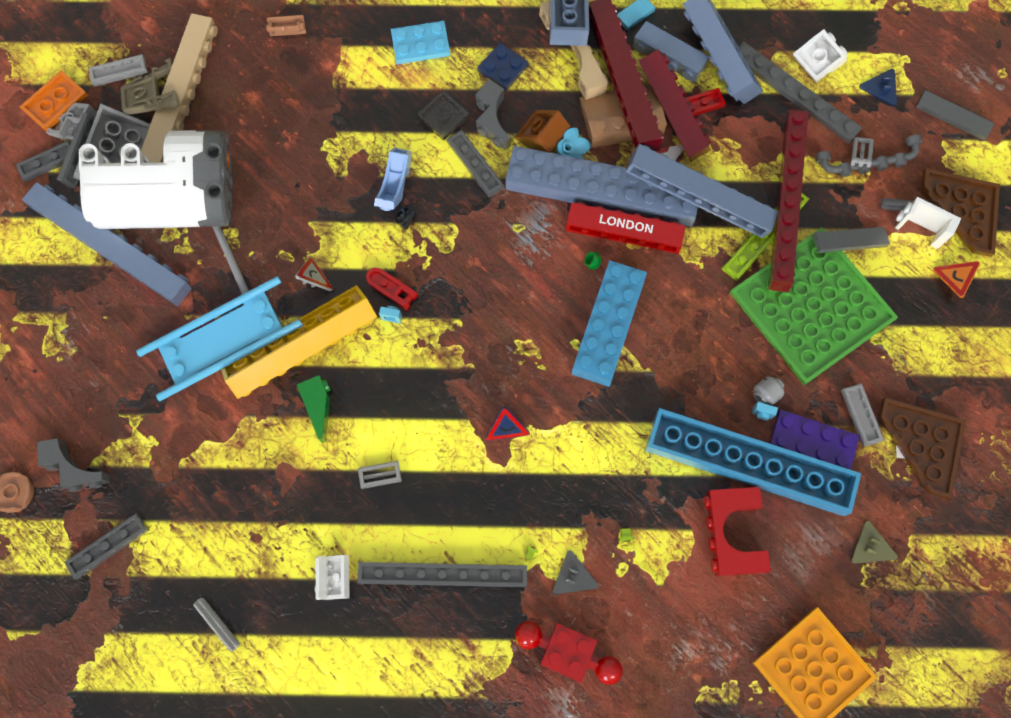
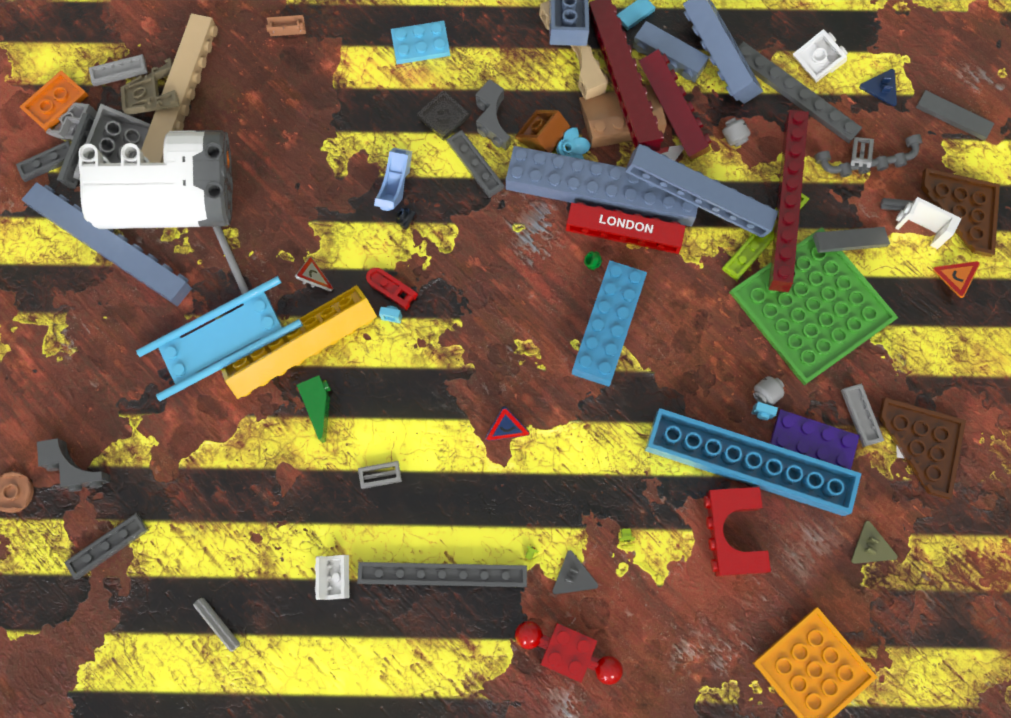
dark blue plate [477,42,529,91] -> none
red plate [684,88,726,116] -> none
none -> light grey head [722,118,751,147]

